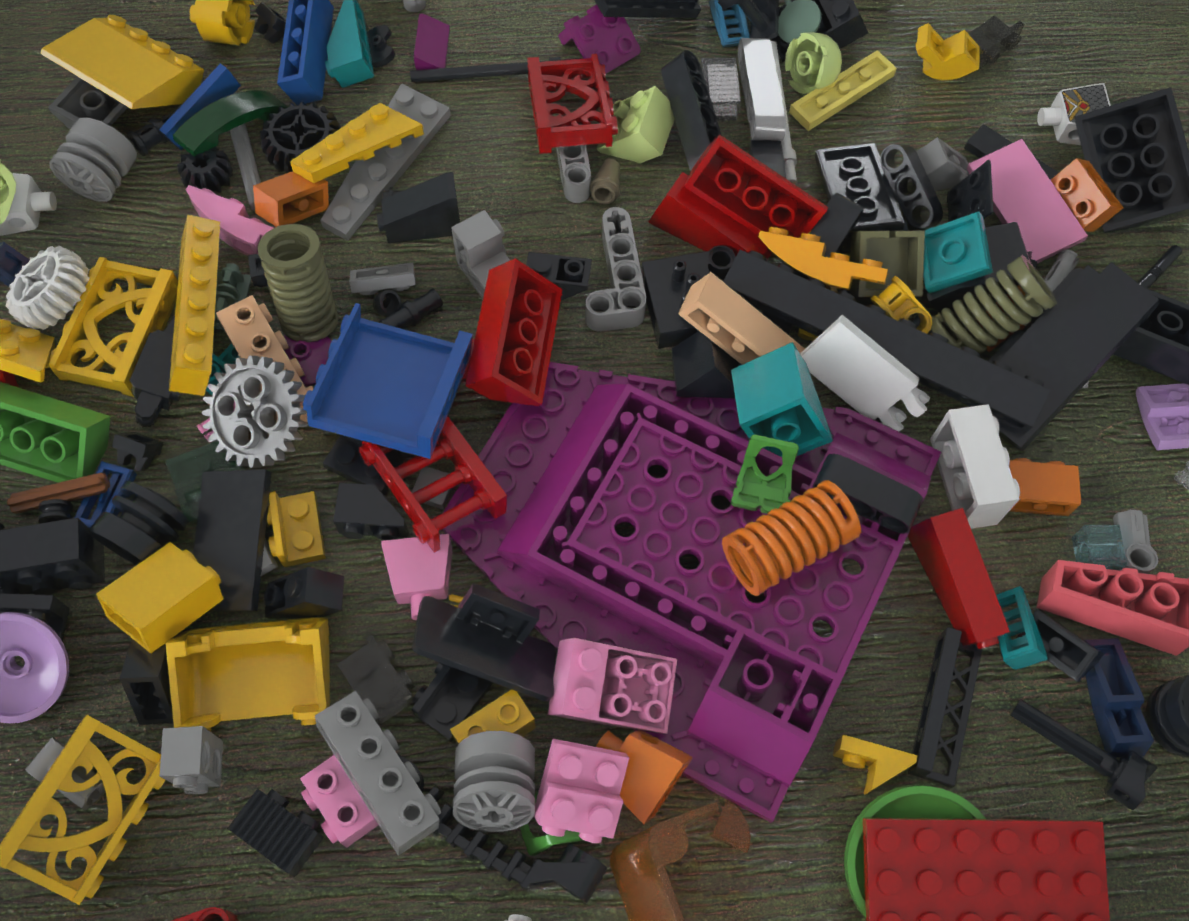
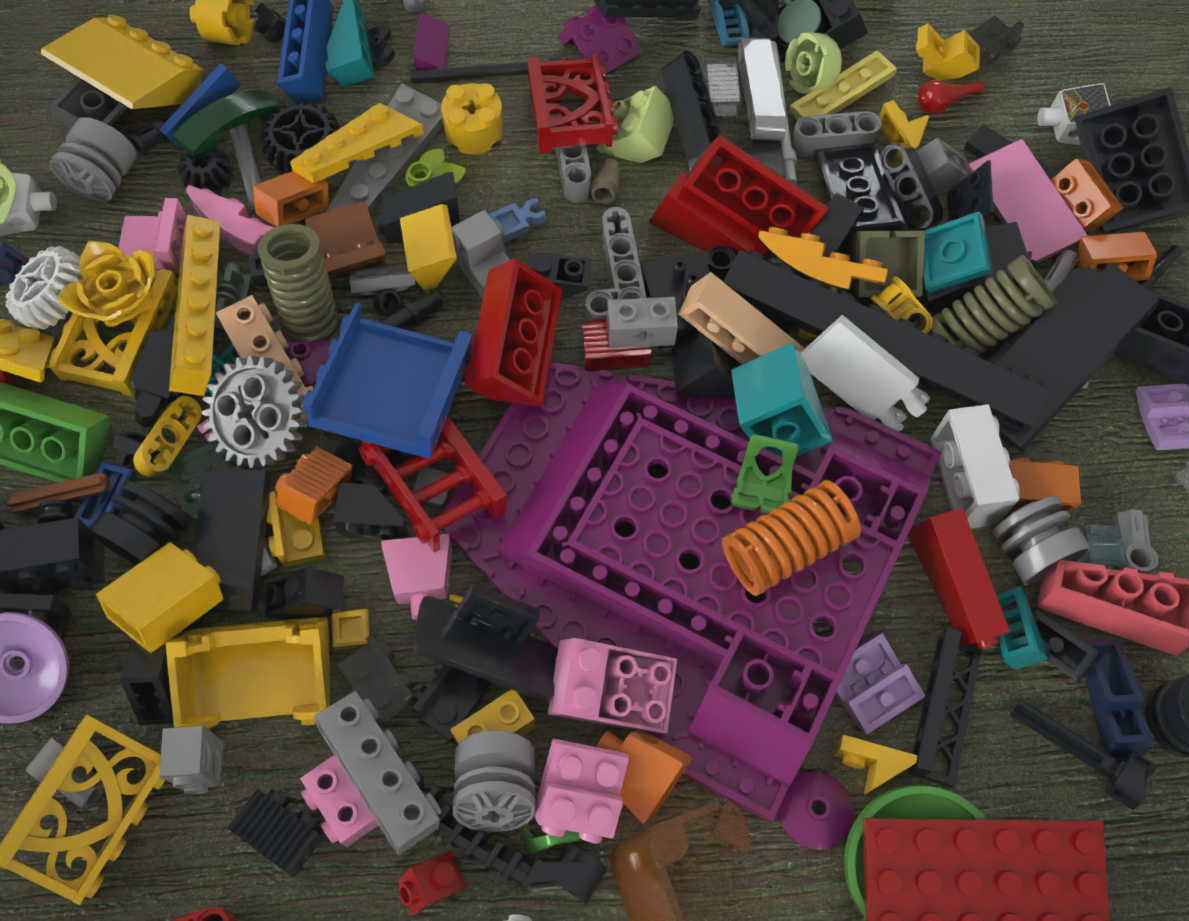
black beam [813,454,923,534] -> none
none -> yellow brick [57,240,155,327]
none -> bright pink bracket [118,198,187,273]
none -> yellow beam [133,396,202,477]
none -> orange brick [275,446,353,525]
none -> dark orange bracket [305,201,386,278]
none -> yellow tile [332,608,371,650]
none -> red bracket [398,851,466,916]
none -> yellow slope [400,204,457,293]
none -> lime plate [405,149,466,188]
none -> yellow brick [441,83,504,155]
none -> medium blue plate [488,198,546,244]
none -> red brick [582,319,651,372]
none -> light grey brick [607,297,678,348]
none -> magenta dish [778,772,854,850]
none -> light grey beam [791,111,881,157]
none -> lavender slope [835,633,925,734]
none -> yellow slope [879,100,929,162]
none -> red piece [918,79,985,115]
none -> light grey wheel [992,496,1092,585]
none -> orange brick [1076,232,1157,281]

